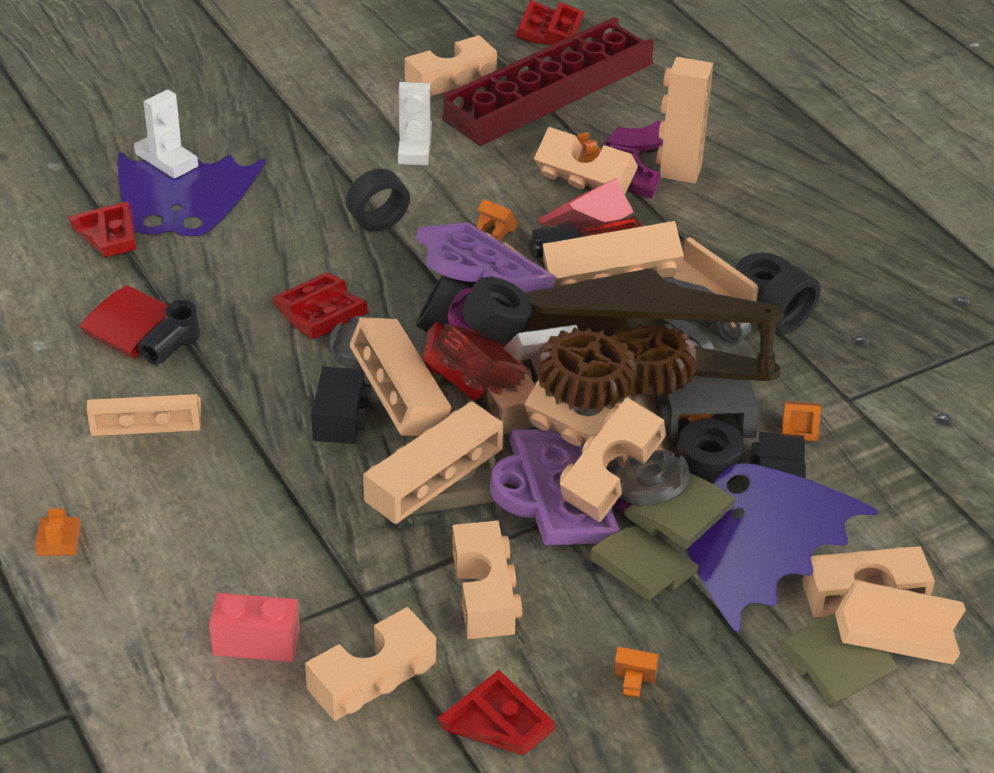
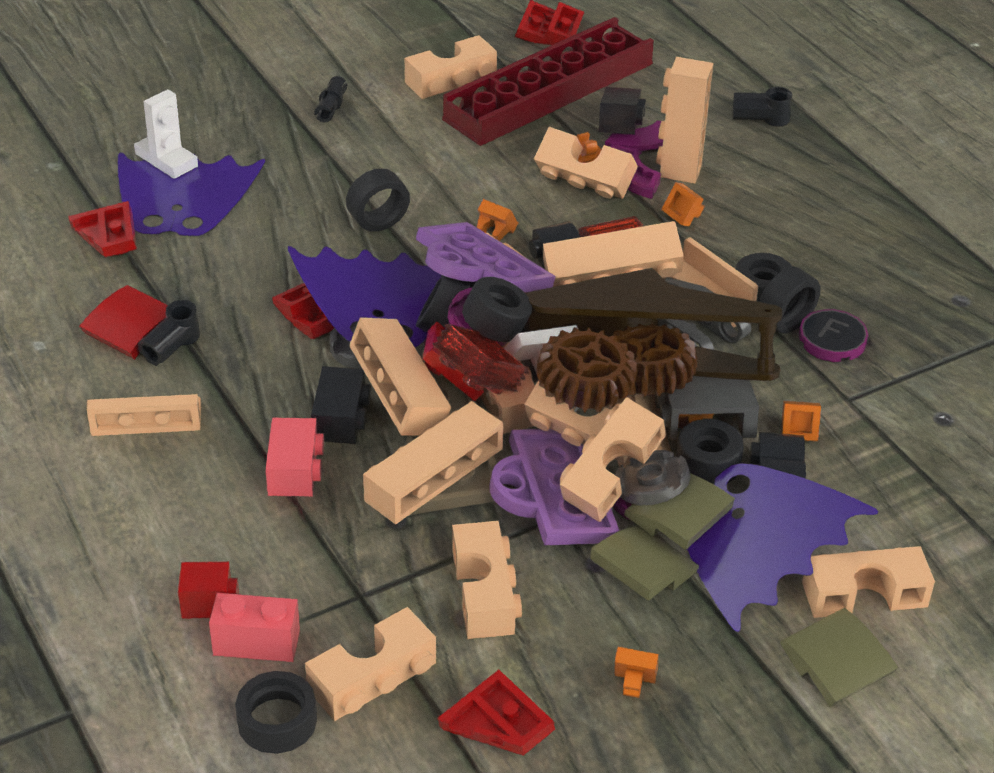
orange tile [35,508,81,556] -> none
white bracket [398,82,432,165] -> none
coral slope [537,178,633,232] -> none
light nougat panel [835,580,966,665] -> none
none -> red brick [178,561,239,619]
none -> black tyre [235,671,317,754]
none -> coral brick [266,418,324,497]
none -> dark purple piece [288,246,441,347]
none -> black pin [314,76,348,123]
none -> black brick [599,87,646,135]
none -> orange tile [661,182,705,226]
none -> black piece [733,87,792,127]
none -> tile [799,309,868,362]

